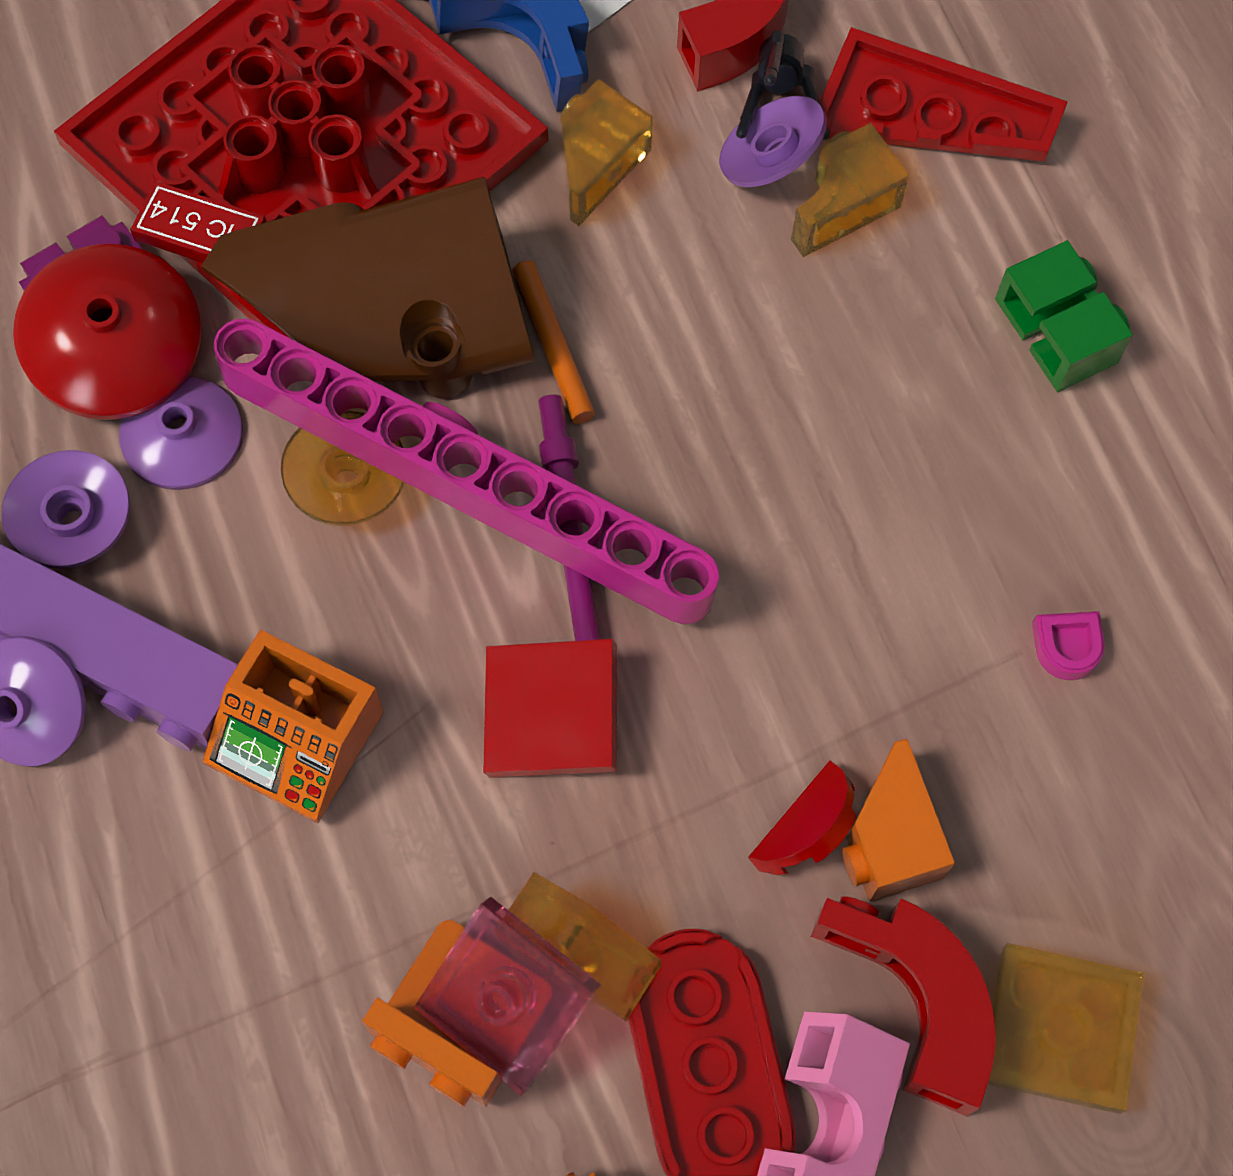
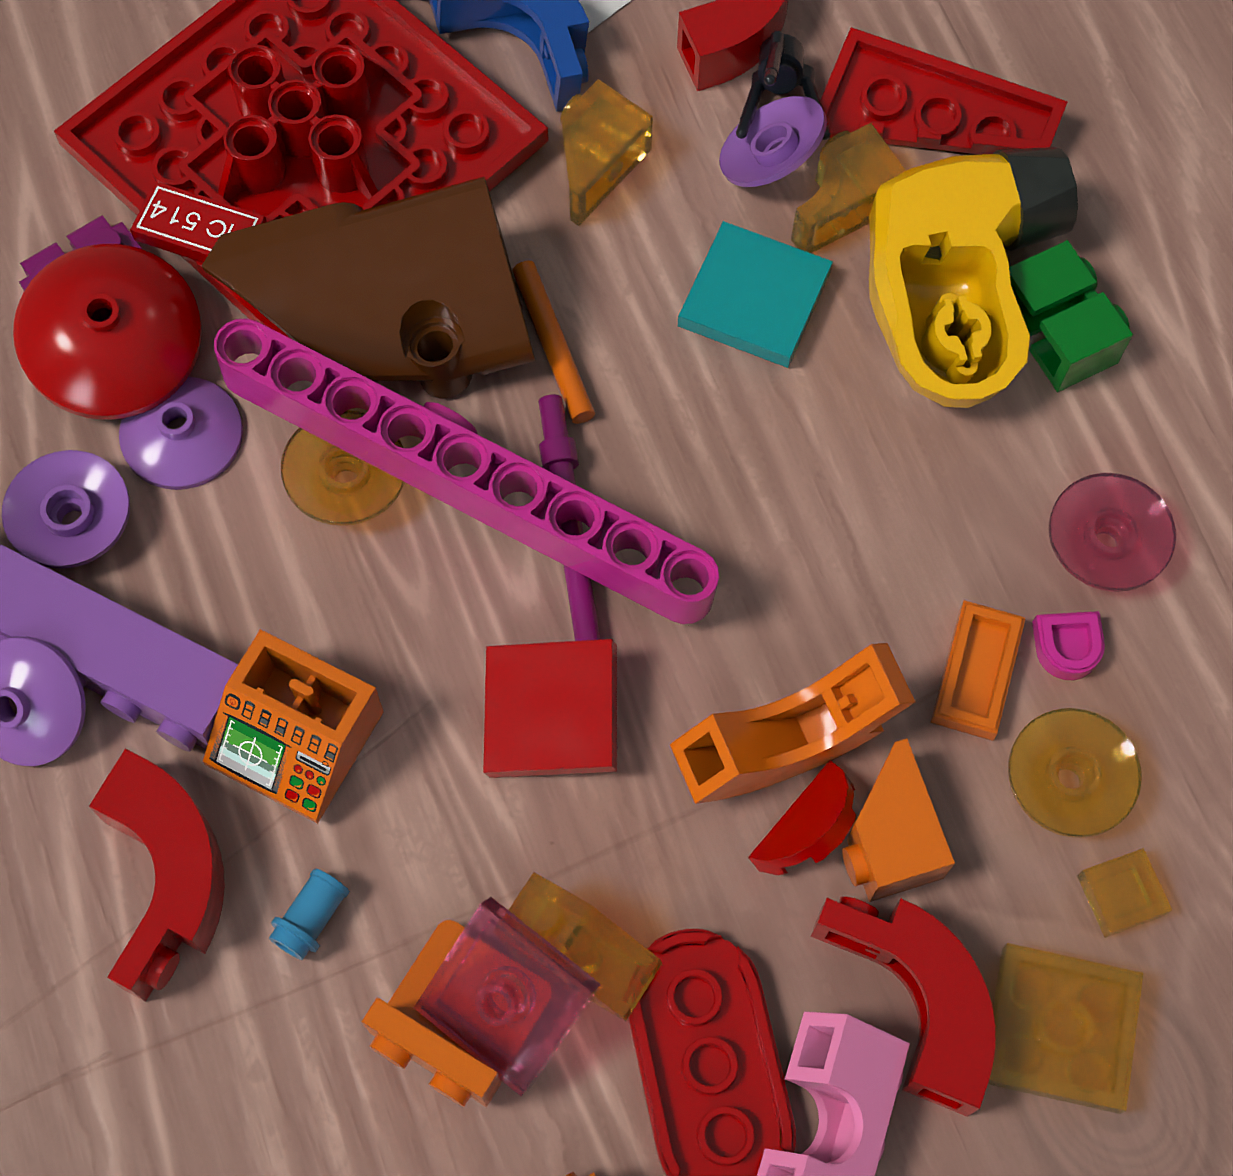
none -> red arch [89,748,225,1002]
none -> dark azure pin [269,868,350,960]
none -> orange arch [670,643,916,804]
none -> teal tile [677,221,833,368]
none -> yellow piece [869,147,1078,408]
none -> orange tile [930,600,1026,741]
none -> clear yellow dish [1008,708,1142,838]
none -> clear pink dish [1048,473,1176,592]
none -> clear yellow tile [1077,848,1172,938]

